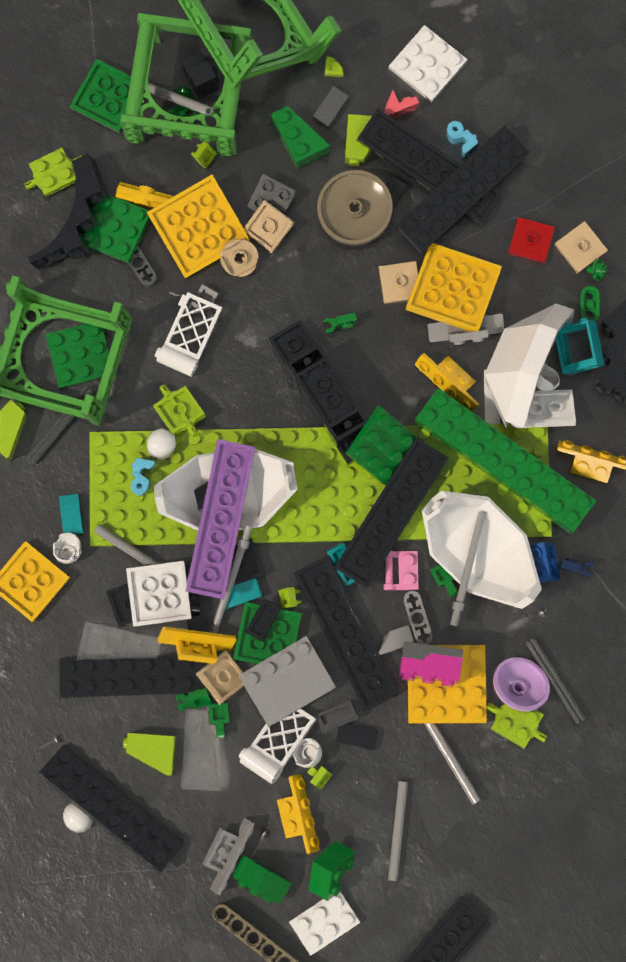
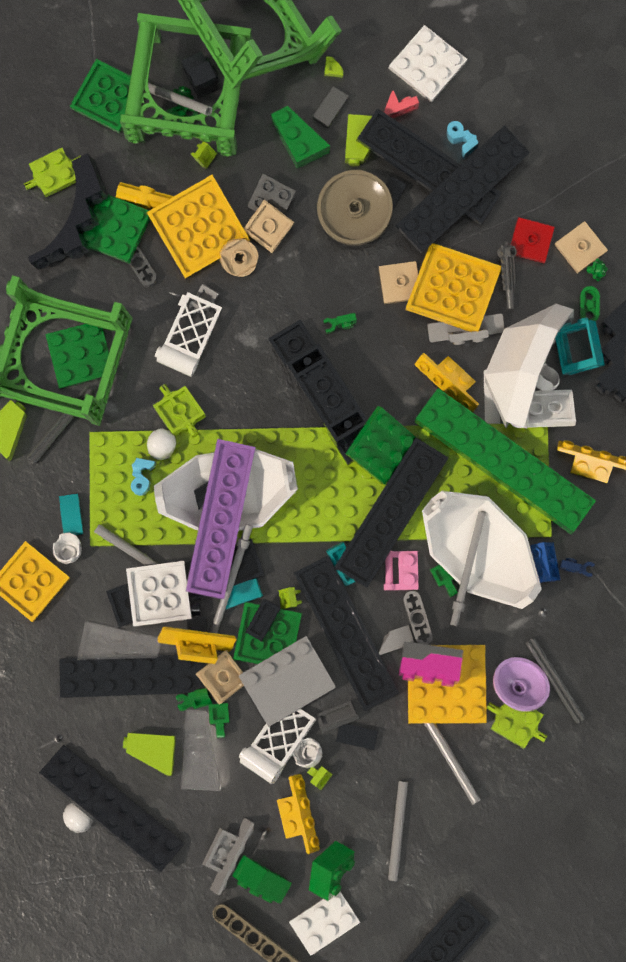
none -> dark grey piece [498,242,517,309]

